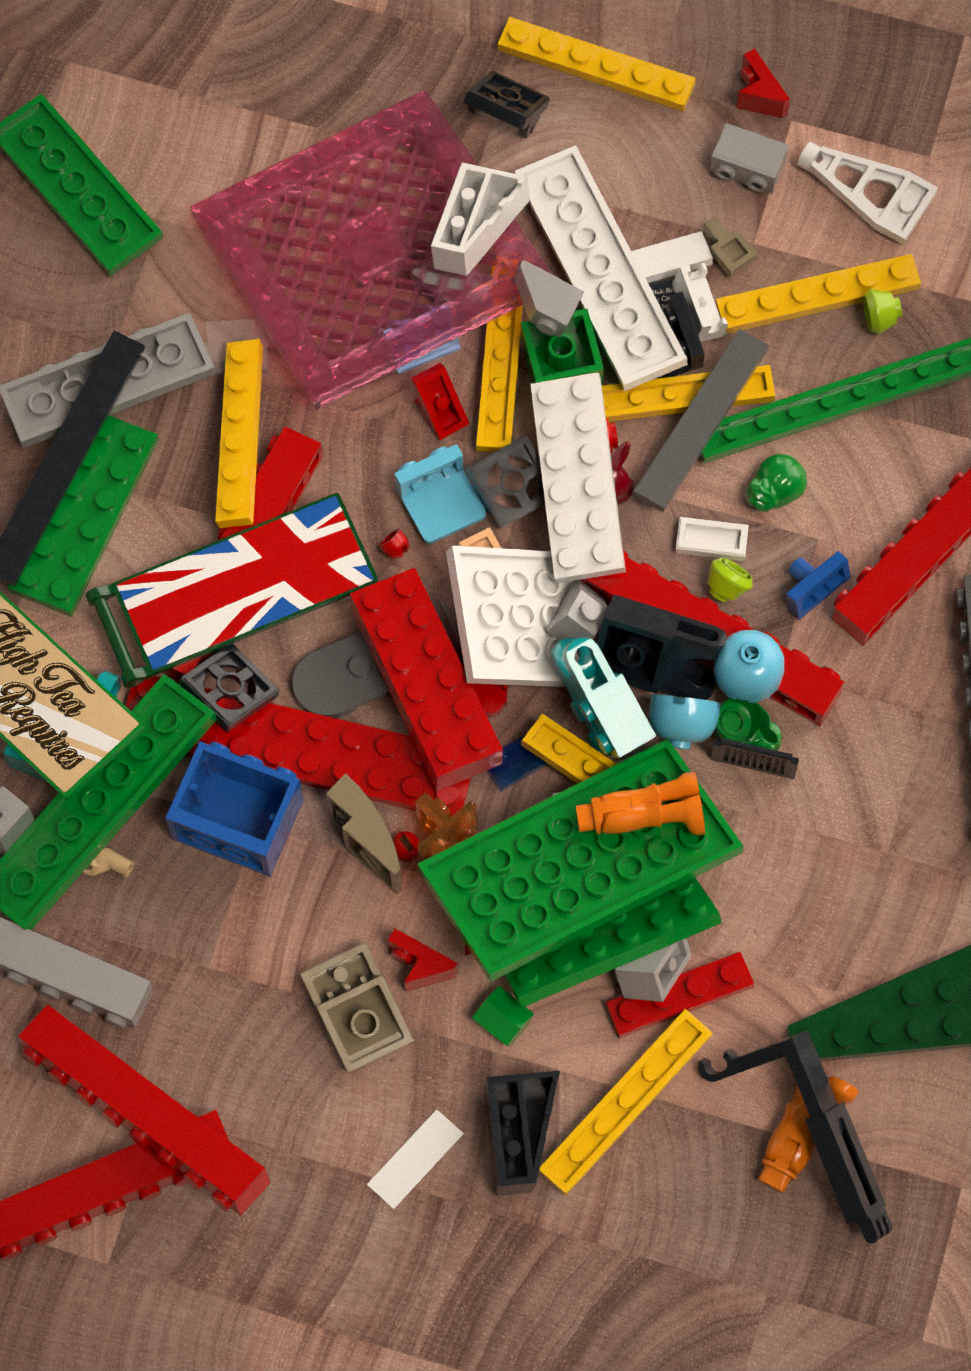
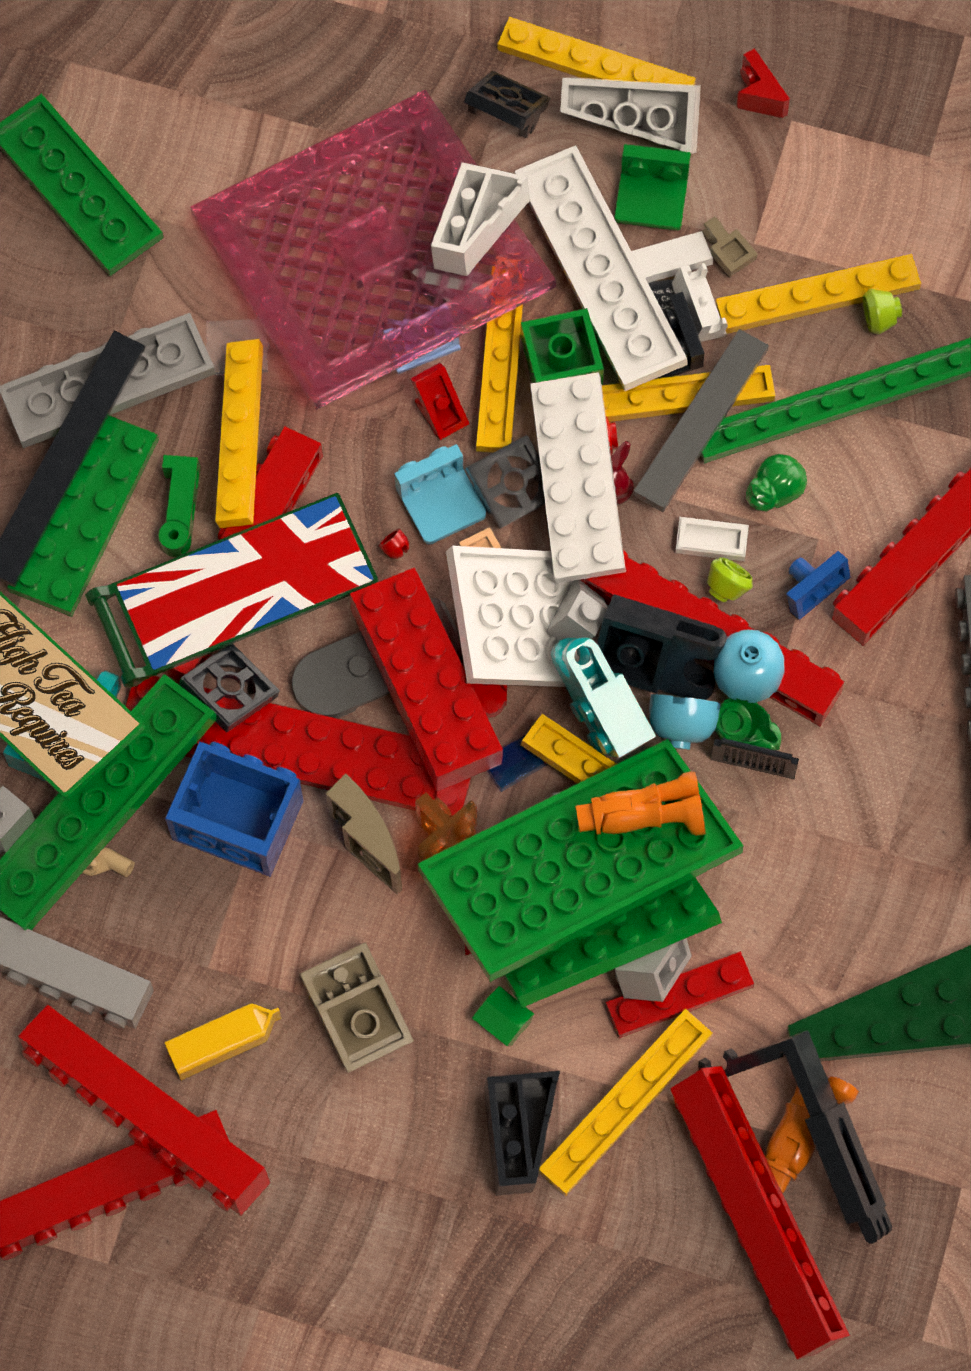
white sticker [367,1110,464,1209] -> none
red slope [387,928,458,991] -> none
red hinge [392,831,420,862] -> none
light grey slope [514,260,584,337] -> none
light grey hinge [710,123,789,194] -> none
white plate [797,142,938,245] -> none
none -> green leg [158,455,201,558]
none -> yellow piece [164,1004,282,1080]
none -> white wedge [560,77,701,154]
none -> green bracket [615,144,691,231]
none -> red brick [670,1066,850,1360]

